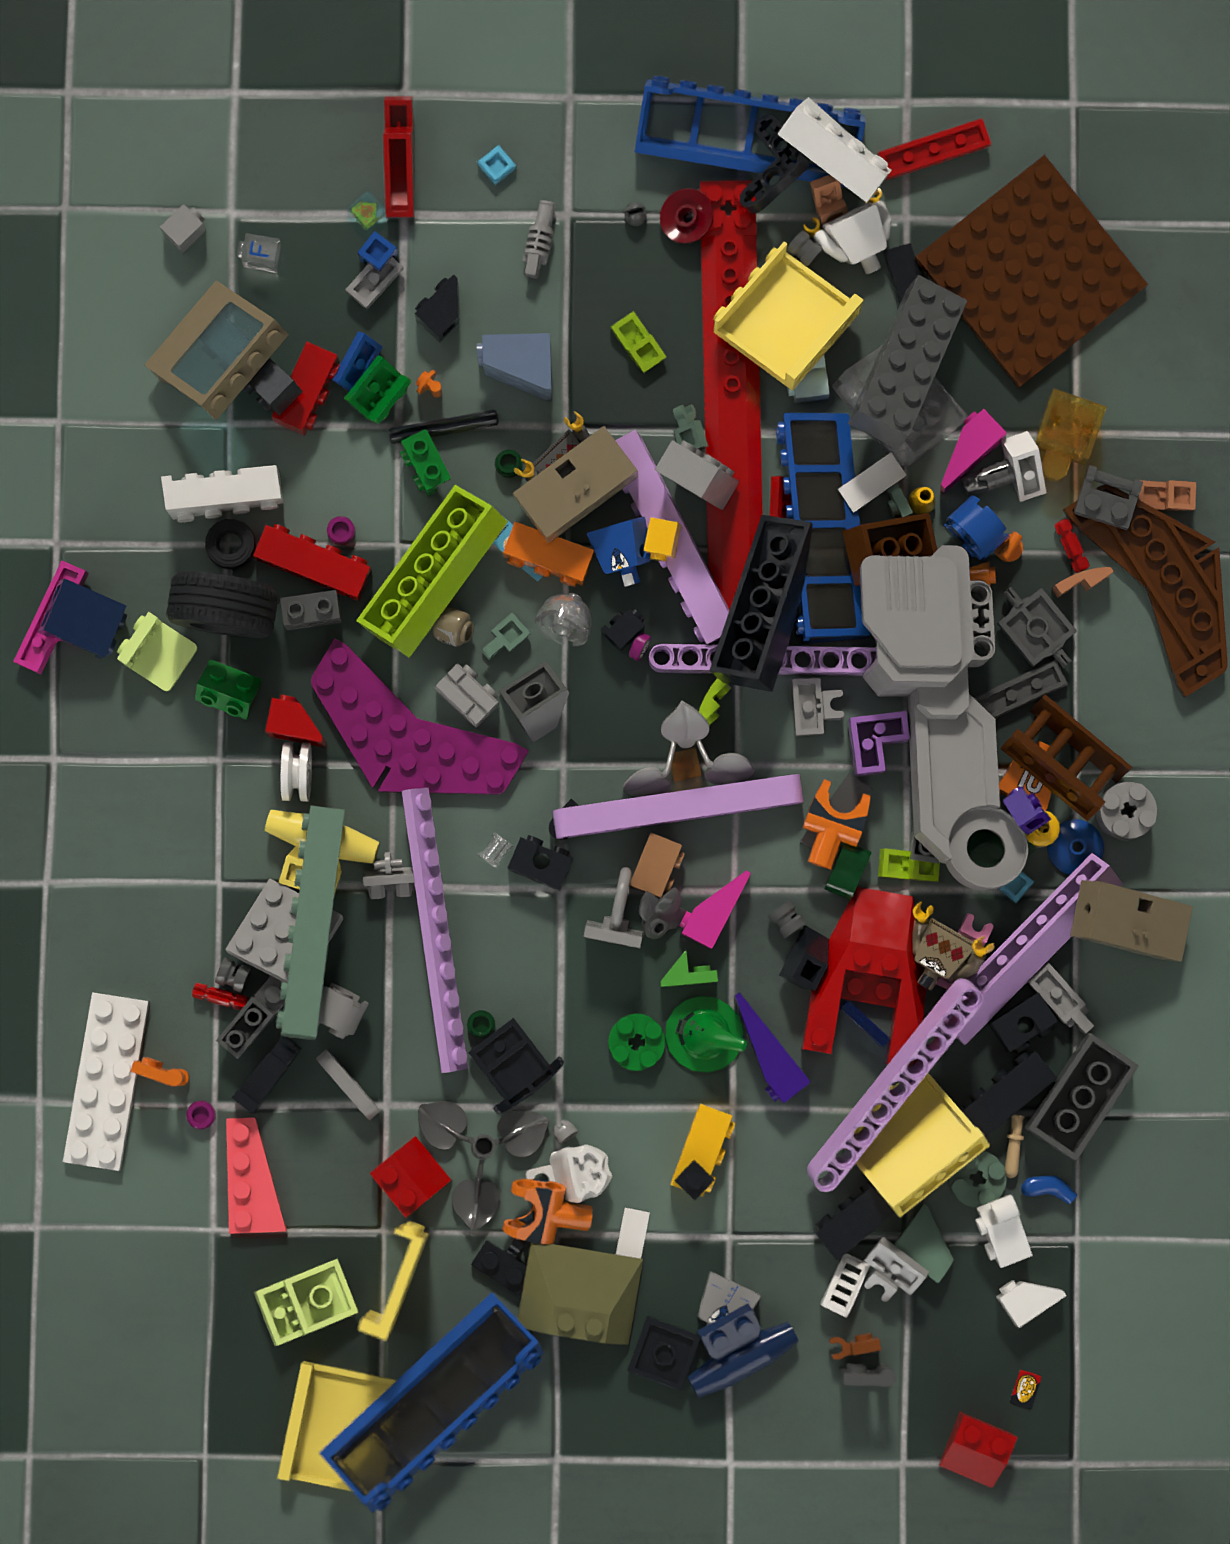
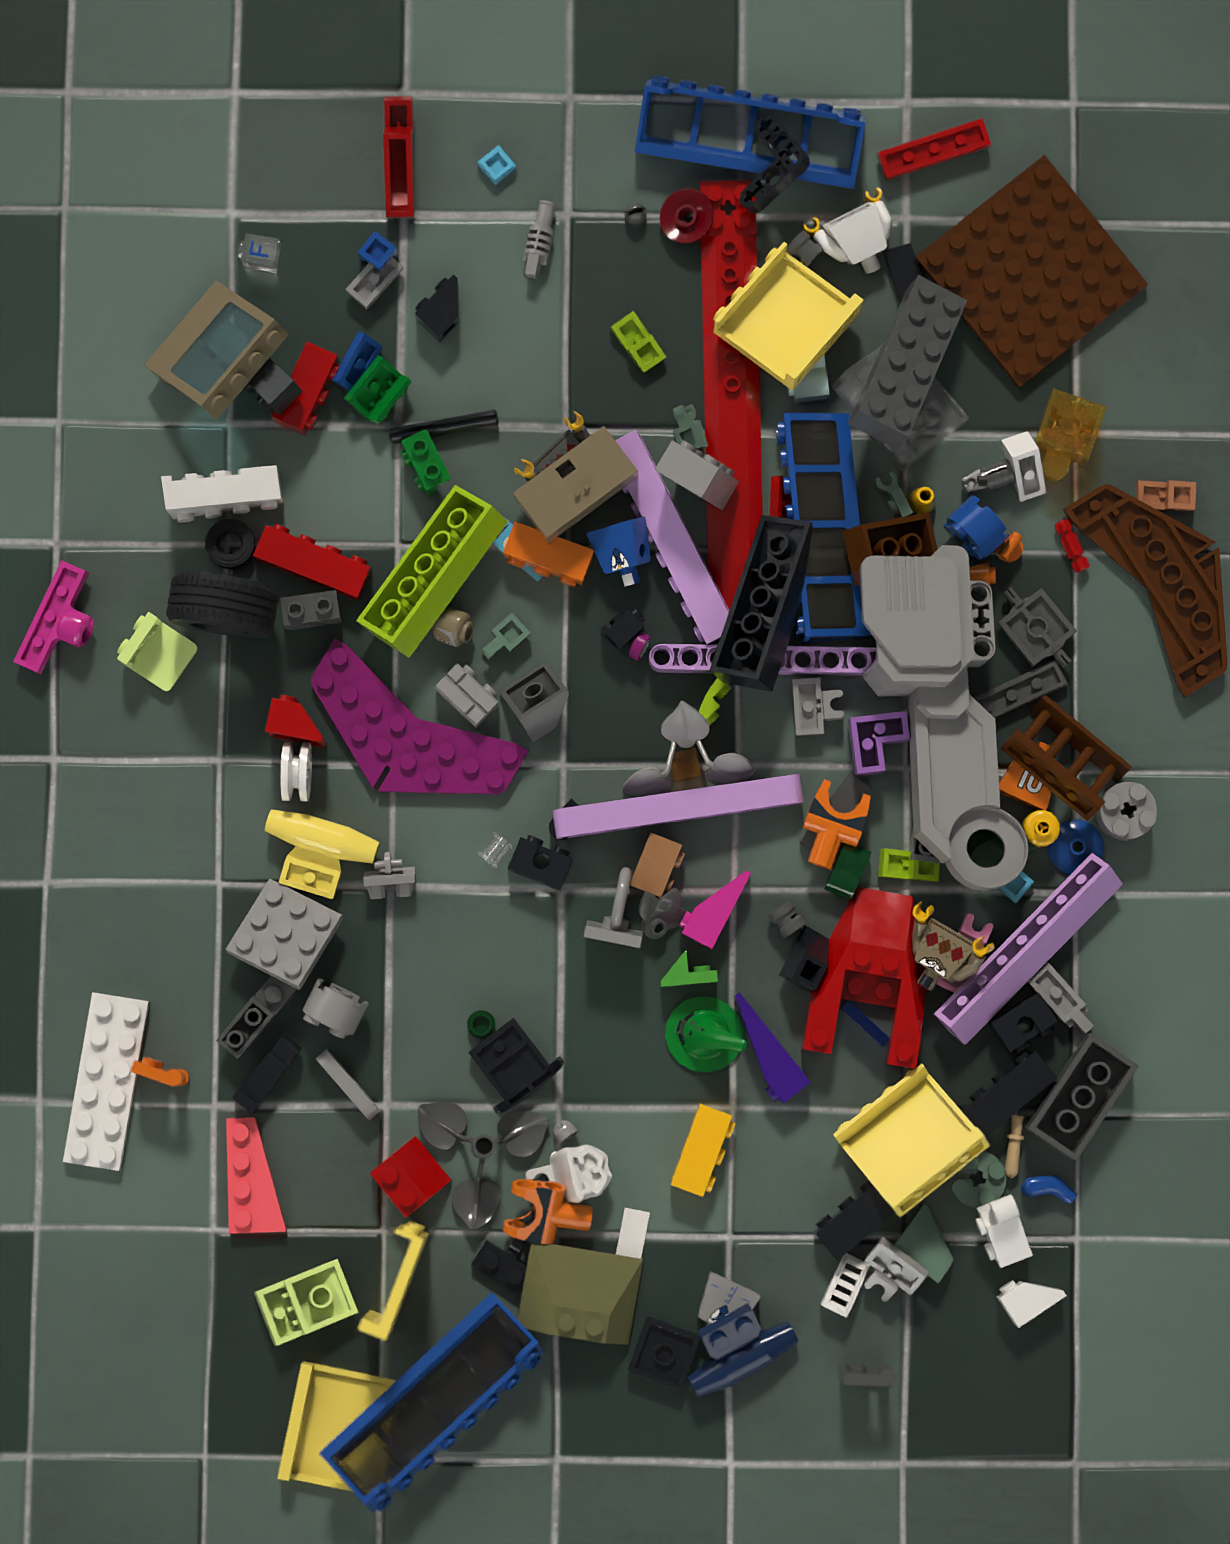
dark blue panel [38,578,127,659] -> none
light grey brick [160,204,206,253] -> none
magenta tile [186,1101,216,1129] -> none
red axle [192,983,248,1011] -> none
green bracket [195,659,262,719] -> none
dark grey wheel [215,957,252,993] -> none
sand green brick [276,806,345,1040] -> none
magenta tile [327,516,355,545] -> none
clear light blue tile [347,190,386,230] -> none
lavender plate [402,788,468,1073] -> none
orange plate [416,370,442,398] -> none
sand blue slope [477,333,552,401] -> none
dark green plate [495,450,523,478] -> none
clear cylinder [535,593,593,646] -> none
green plate [608,1014,665,1071] -> none
yellow brick [643,517,682,562] -> none
black plate [674,1160,714,1200] -> none
white wedge [778,97,892,202] -> none
lavender beam [807,979,983,1192] -> none
nougat slope [810,174,848,230] -> none
dark orange plate [829,1333,881,1360] -> none
white sticker [838,453,907,513] -> none
red slope [939,1412,1018,1488] -> none
dark pink slope [940,409,1007,494] -> none
dark purple brick [1002,787,1051,835] -> none
sticker [1010,1370,1041,1409] -> none
nougat slope [1051,567,1114,598] -> none
dark tan brick [1070,880,1193,962] -> none
dark grey plate [1073,465,1143,530] -> none

